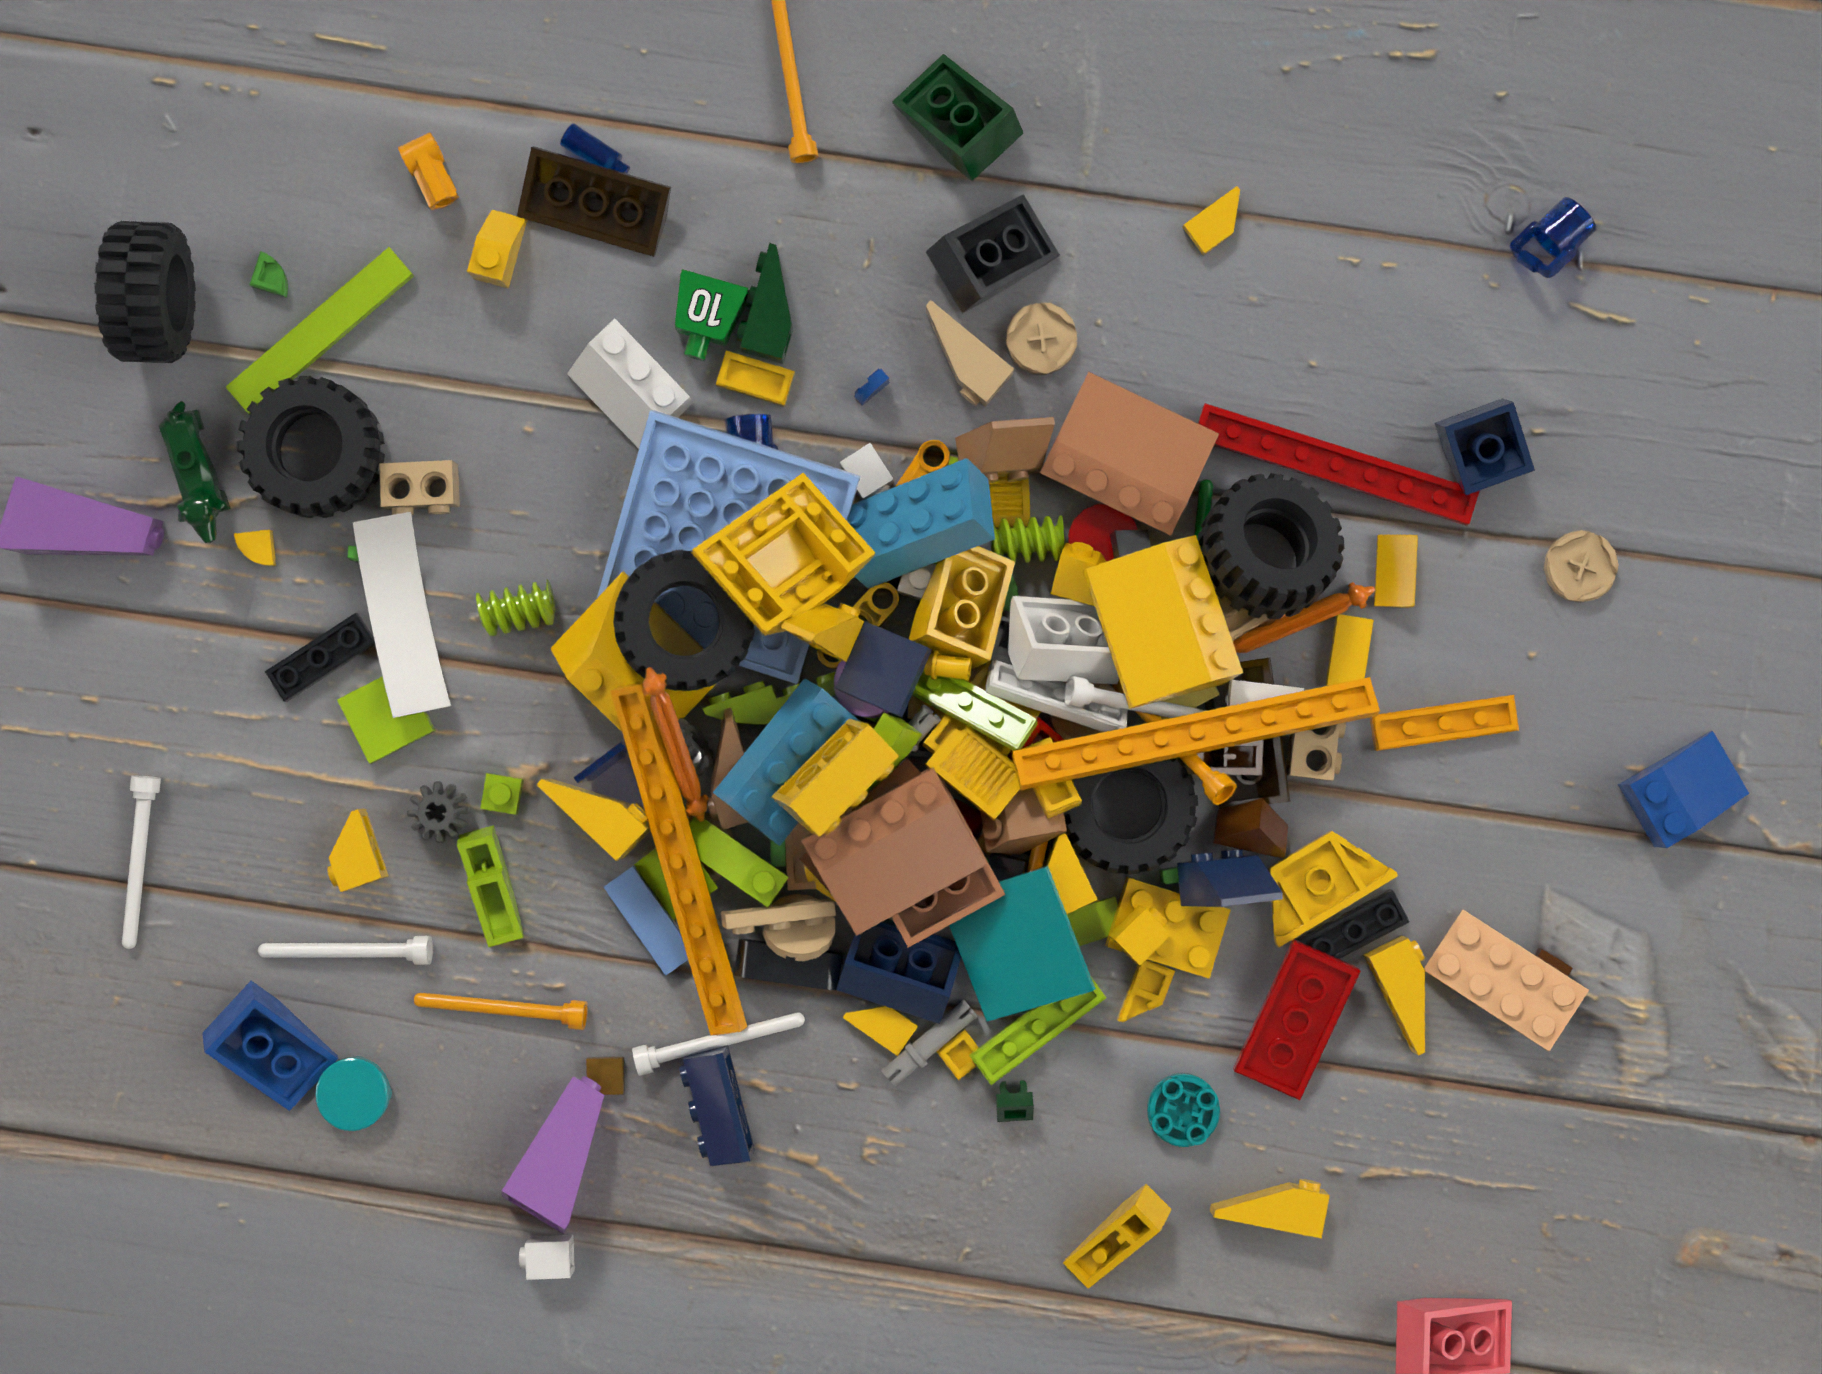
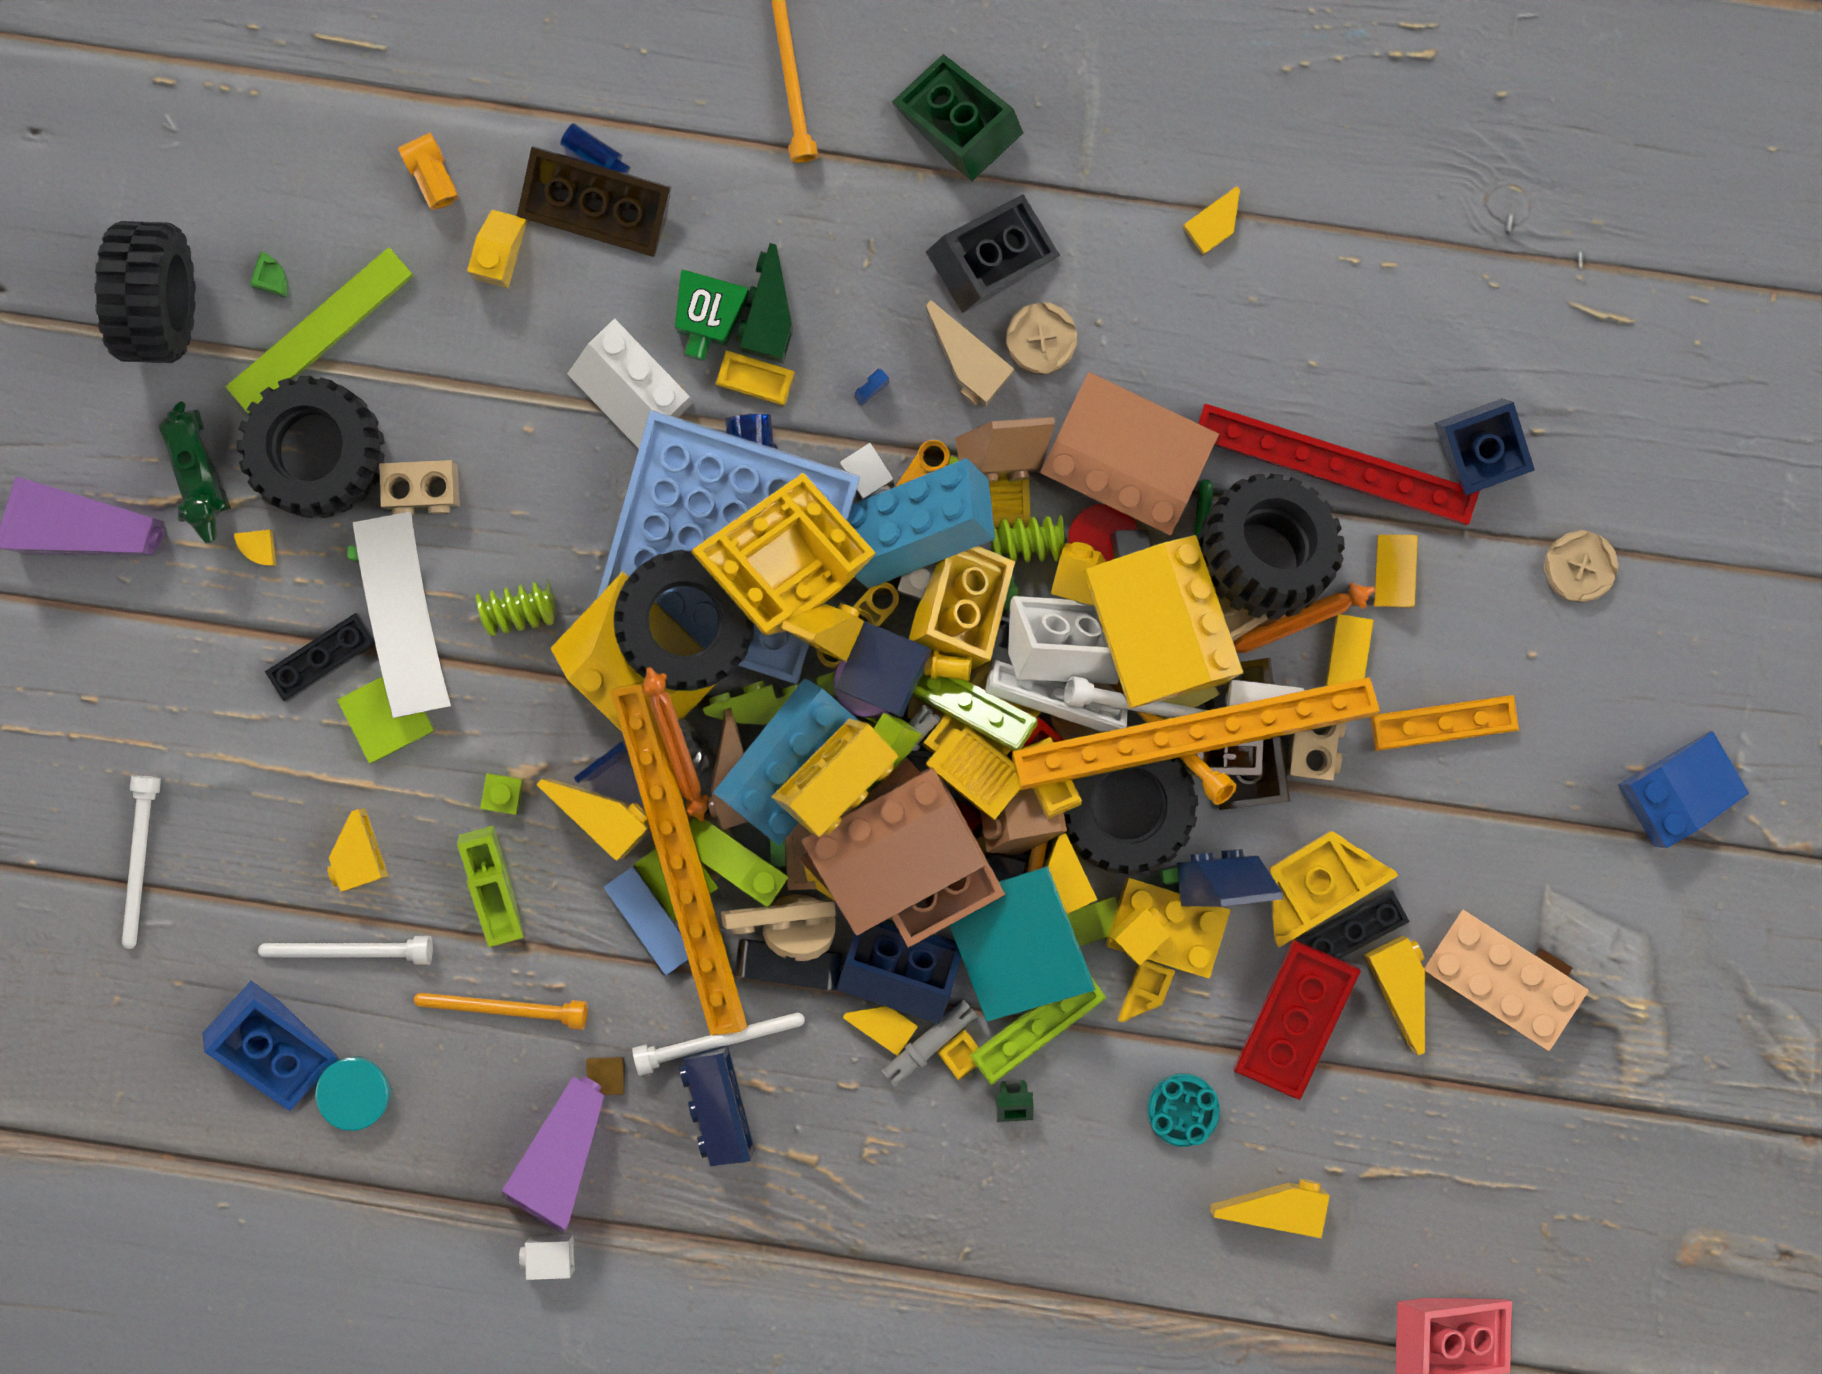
dark grey gear [407,781,471,843] -> none
yellow slope [1063,1184,1172,1289] -> none
reddish brown slope [1213,798,1288,859] -> none
clear blue piece [1510,197,1597,278] -> none

